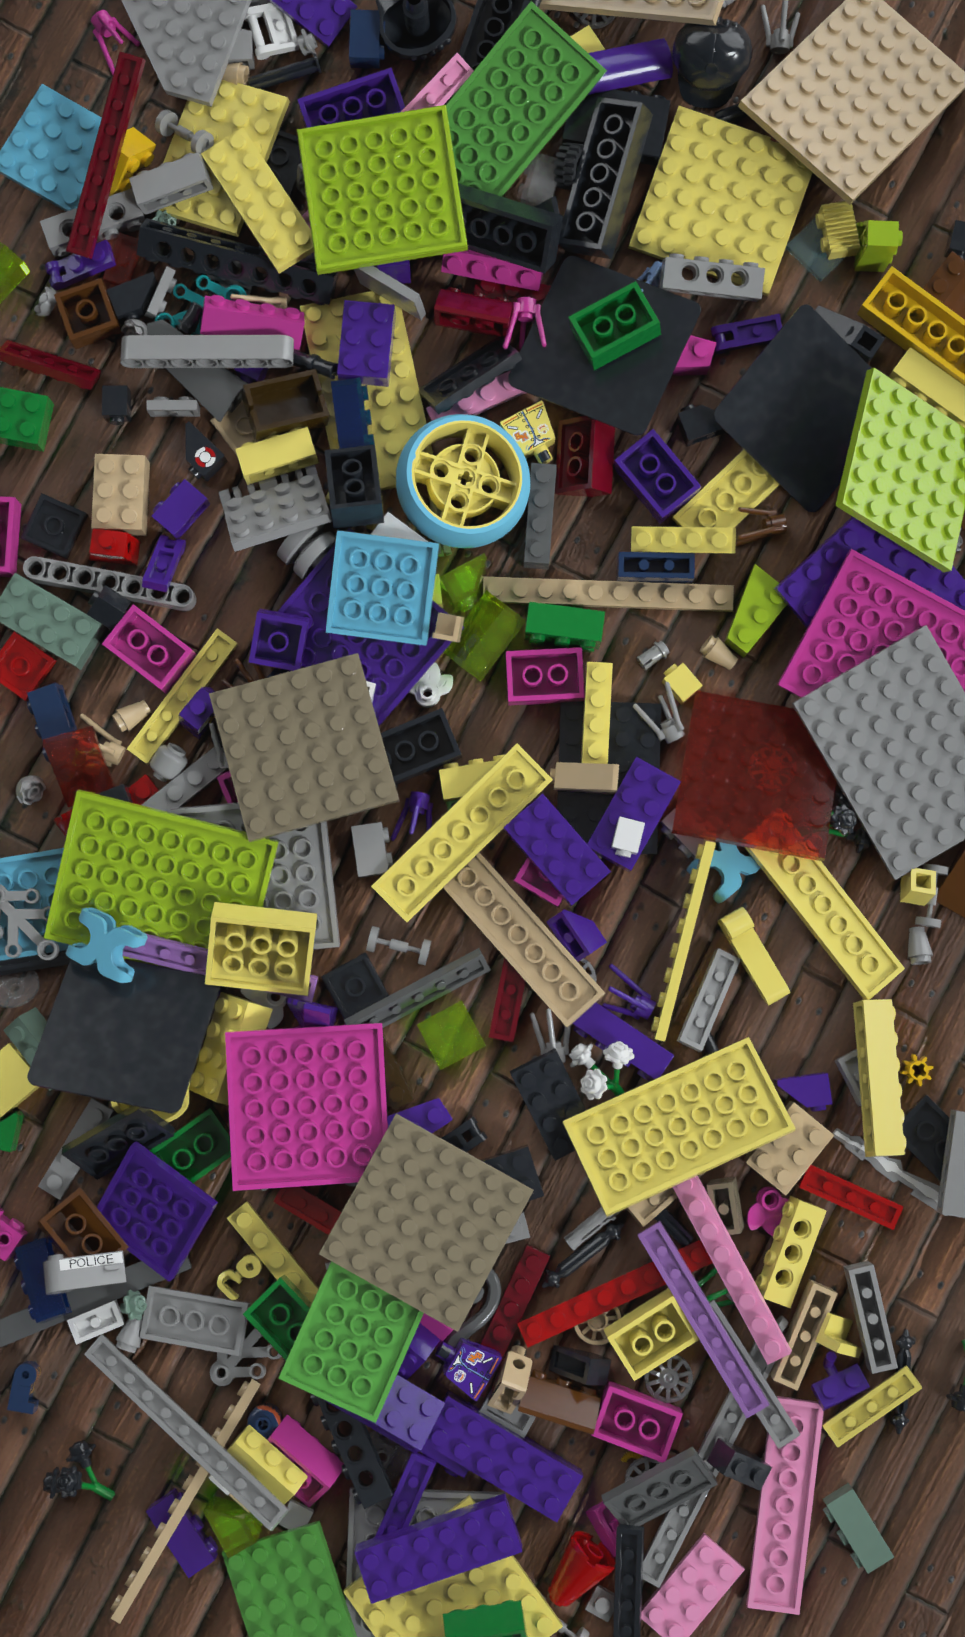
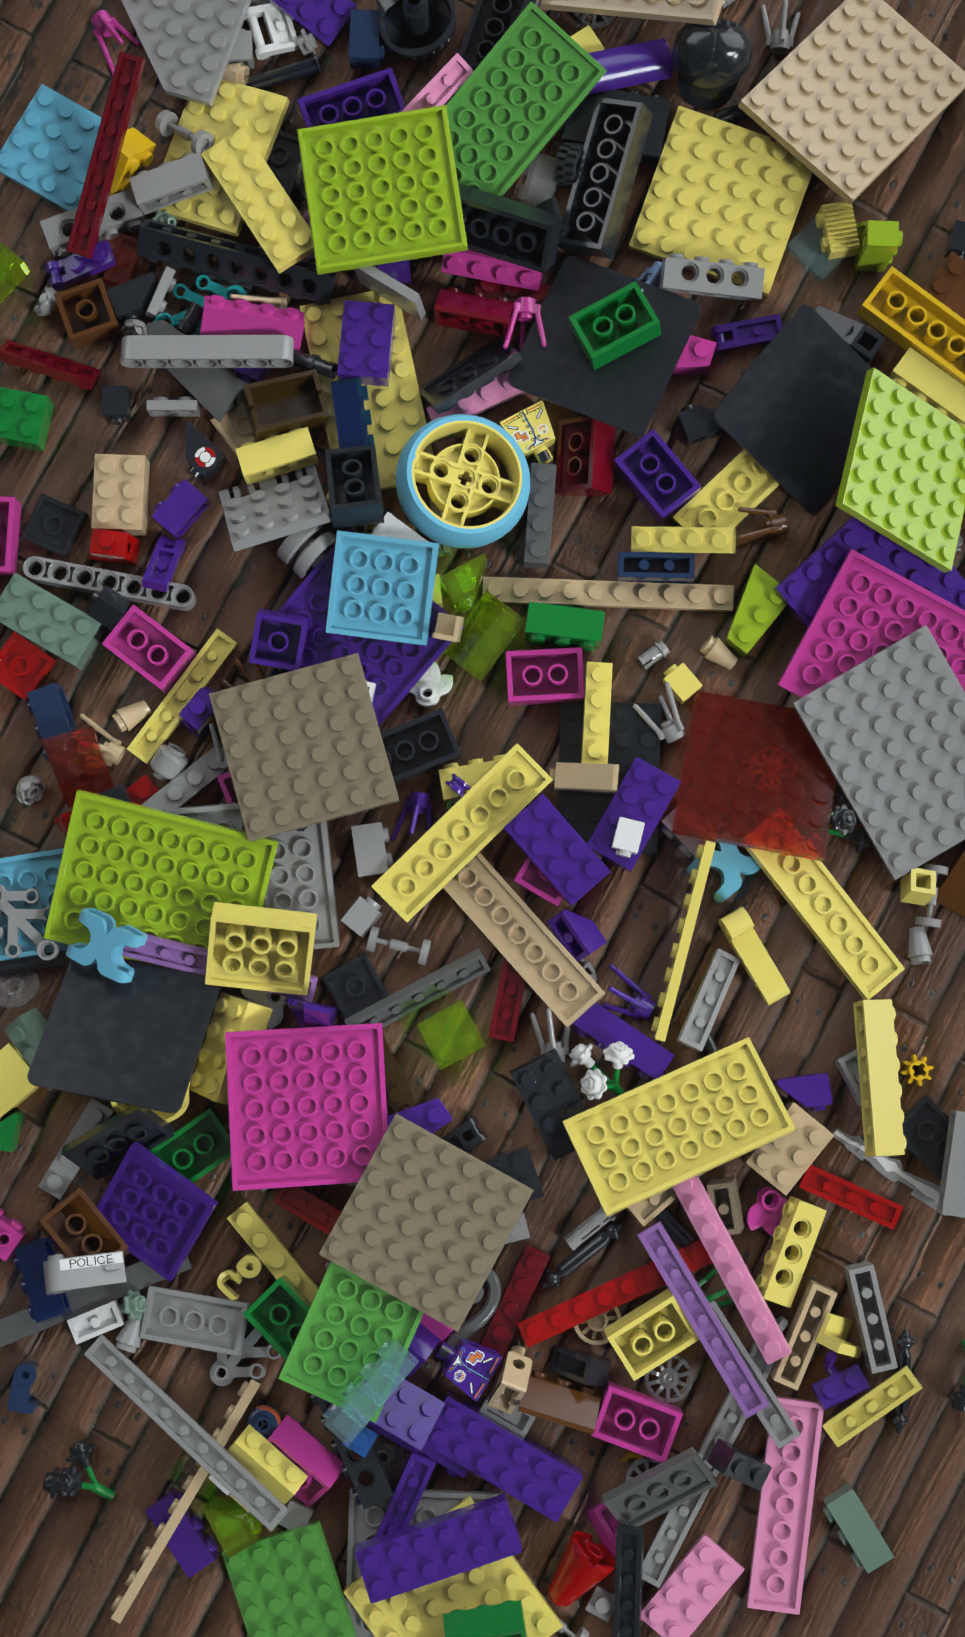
none -> clear light blue brick [323,1339,419,1446]
none -> light grey brick [341,896,382,938]
none -> blue plate [342,1420,379,1458]
none -> dark purple bush [445,773,470,797]

